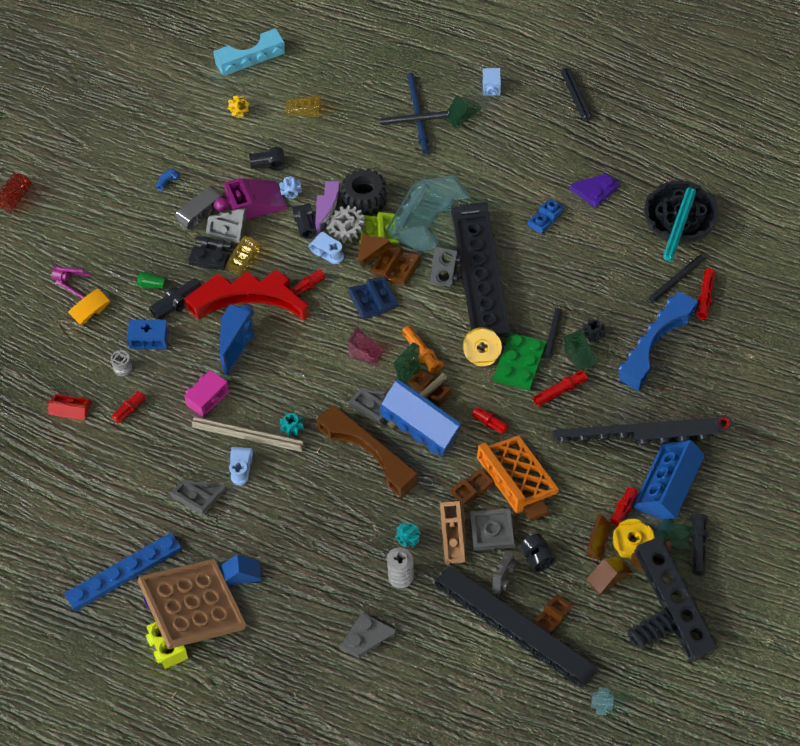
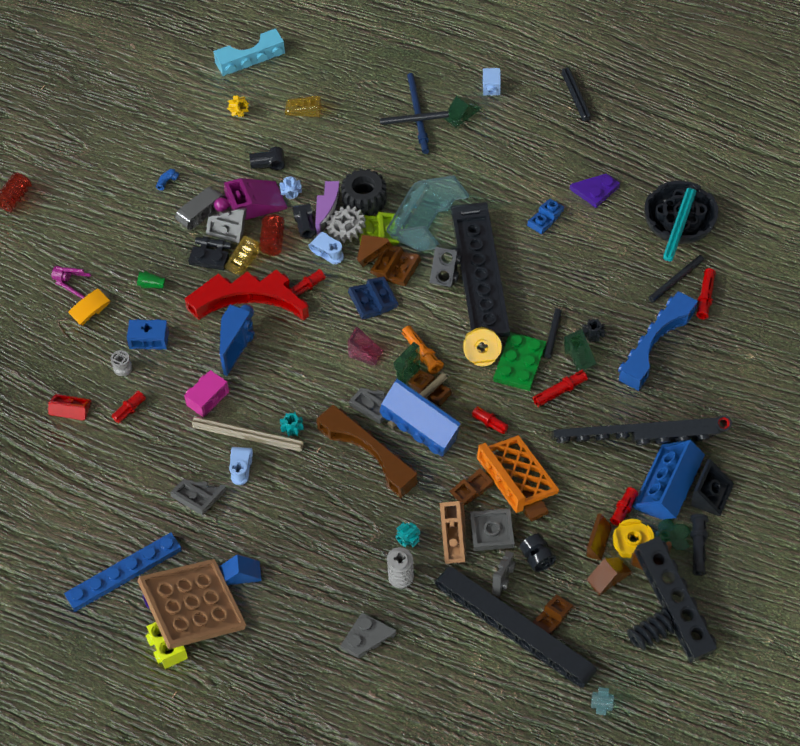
black piece [149,278,202,319] -> none
none -> clear red piece [259,214,285,256]
none -> black slope [691,459,734,516]

